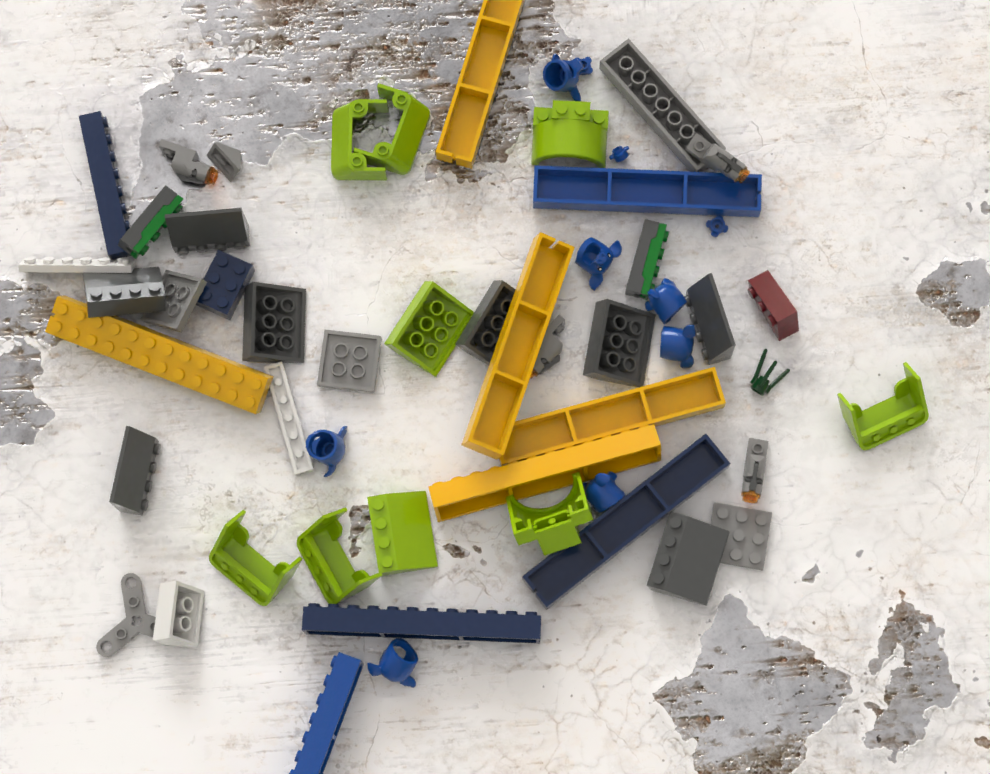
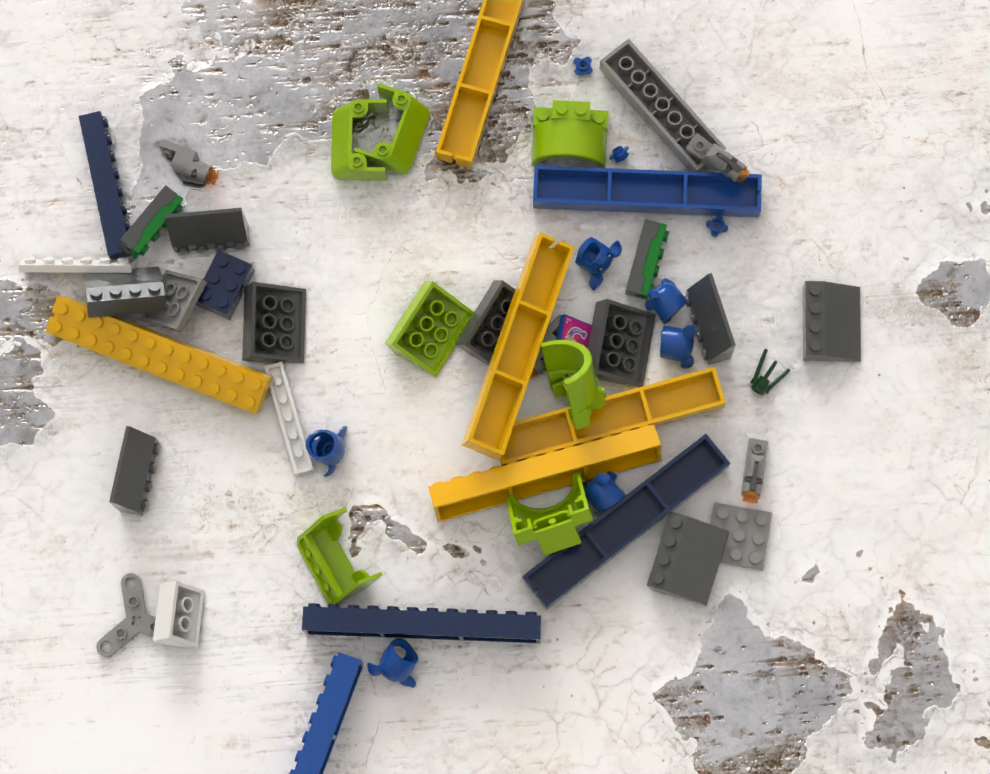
light grey slope [207,142,241,182] -> none
lime windscreen [209,510,302,606] -> none
light grey plate [317,330,382,393] -> none
lime slope [367,491,438,576] -> none
blue piece [543,54,584,101] -> none
dark red wedge [747,270,799,341] -> none
lime windscreen [837,362,929,450] -> none
none -> lime piece [540,340,607,430]
none -> tile [556,314,592,348]
none -> dark grey slope [803,281,861,362]

